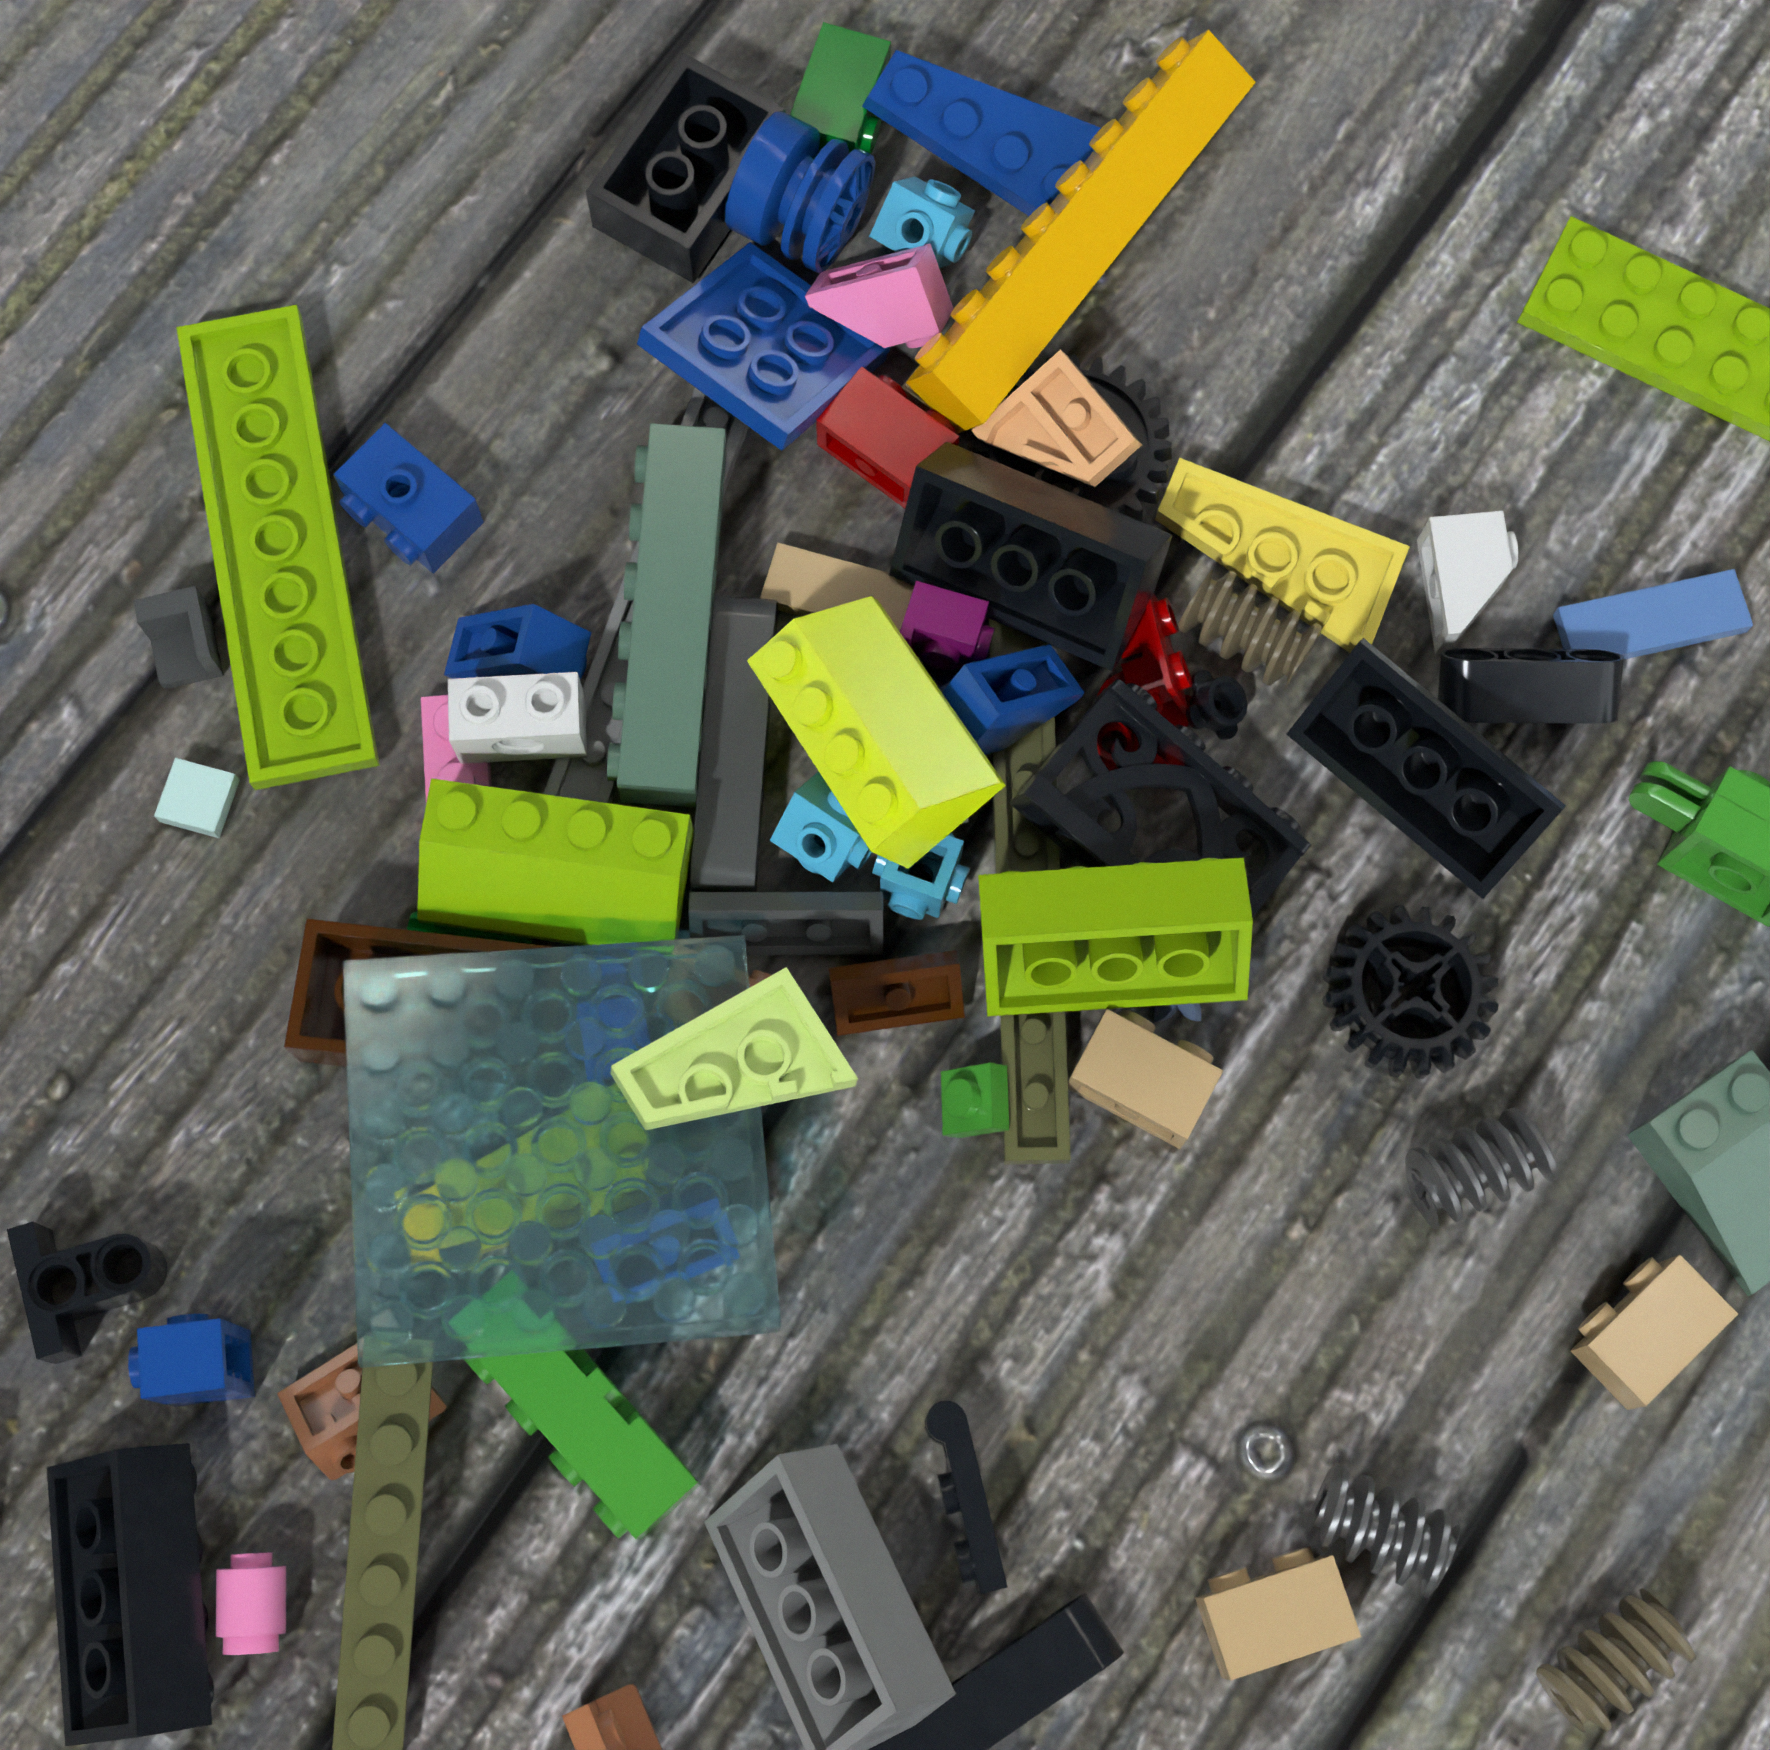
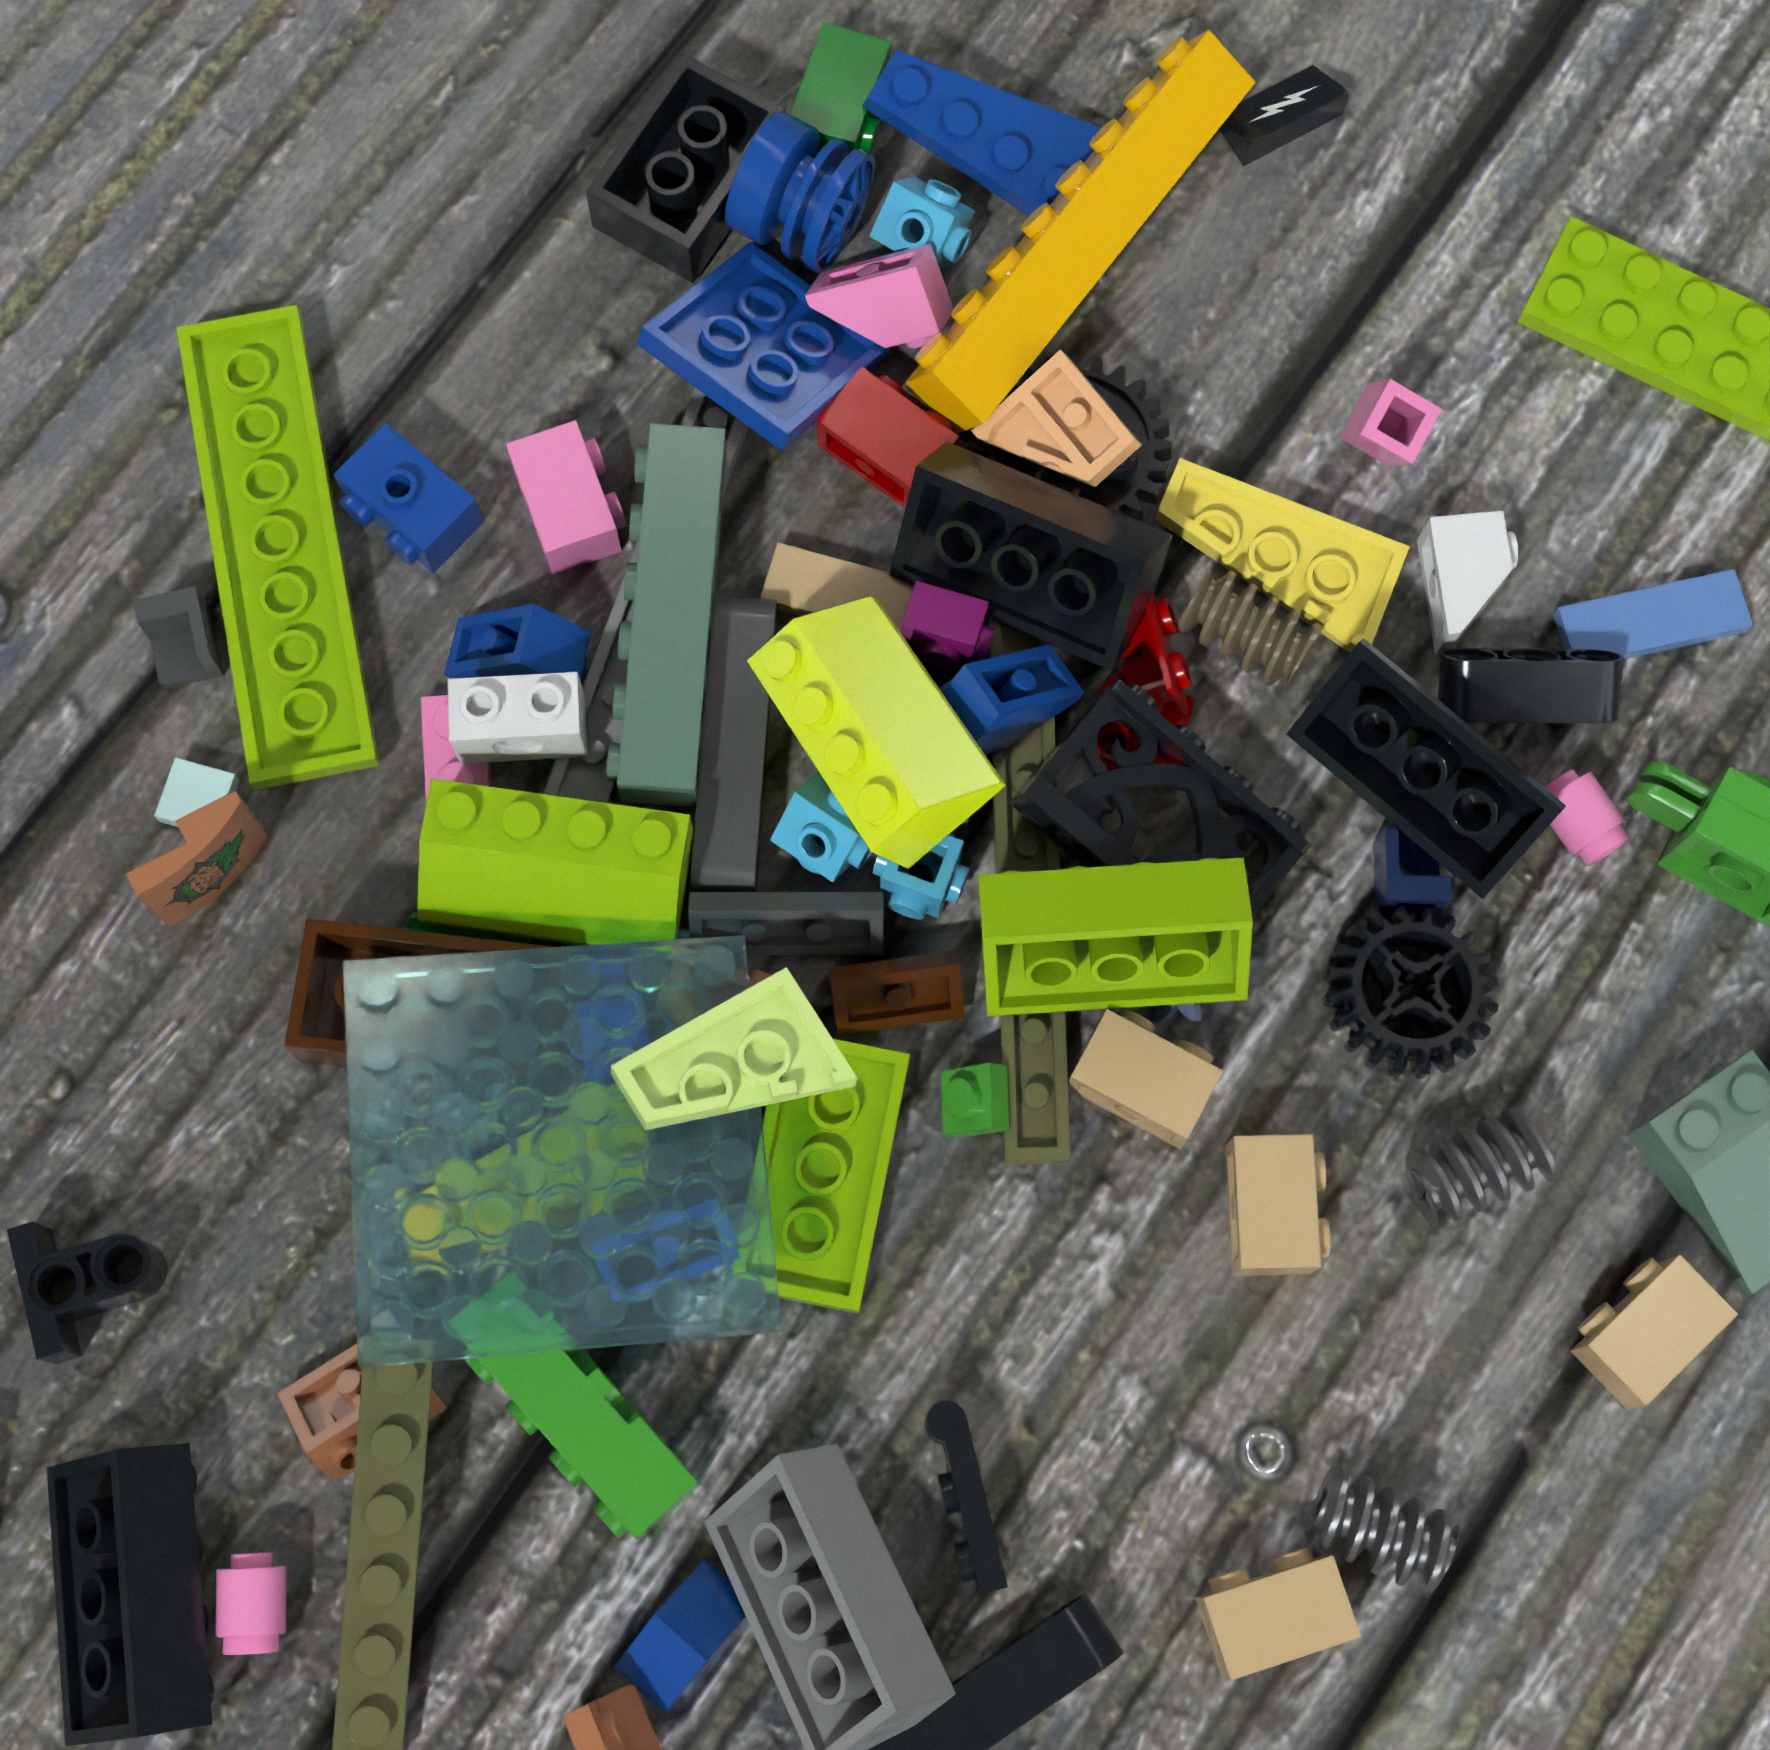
blue brick [128,1313,255,1407] -> none
black plate [1186,670,1248,740] -> none
dark tan piece [1536,1588,1696,1733] -> none
none -> nougat slope [126,791,269,927]
none -> bright pink brick [506,420,627,575]
none -> blue slope [614,1559,746,1713]
none -> lime plate [729,1039,910,1314]
none -> black slope [1219,65,1349,166]
none -> tan brick [1225,1134,1330,1276]
none -> bright pink brick [1338,379,1442,467]
none -> dark blue panel [1373,827,1452,917]
none -> bright pink brick [1544,769,1631,867]

